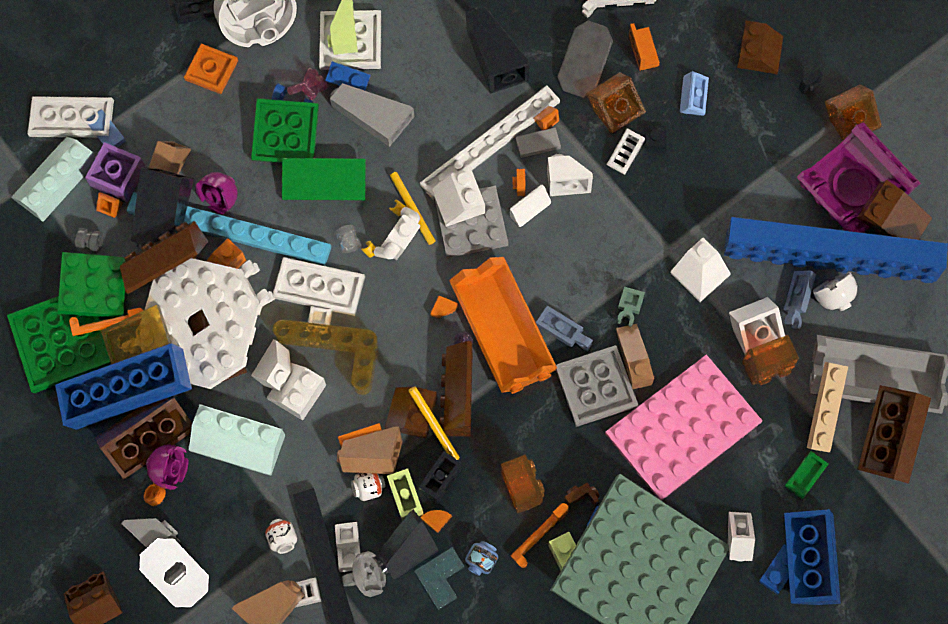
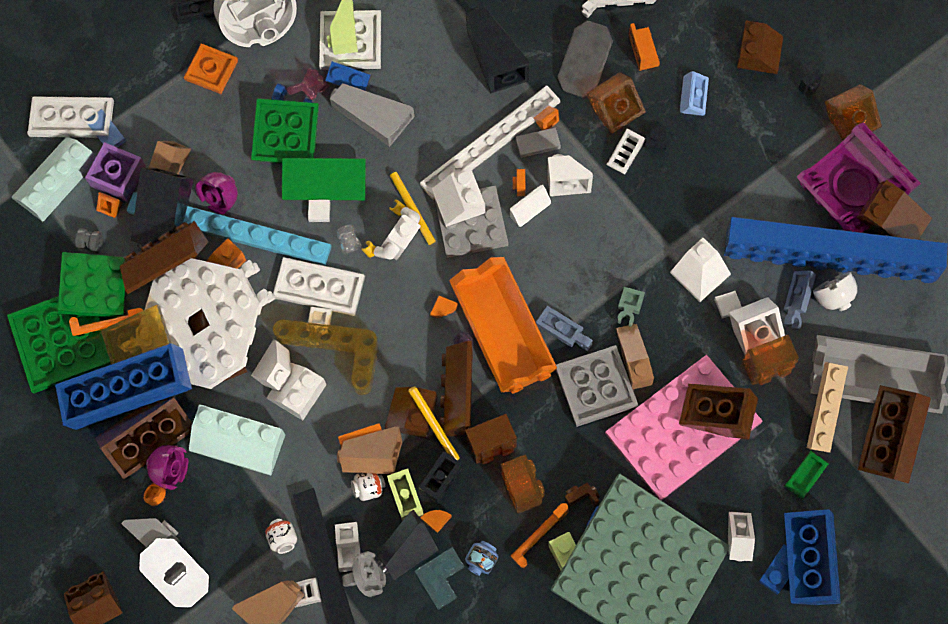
none -> white tile [308,200,330,222]
none -> reddish brown brick [465,414,517,464]
none -> reddish brown slope [679,383,758,440]
none -> white tile [715,291,742,318]

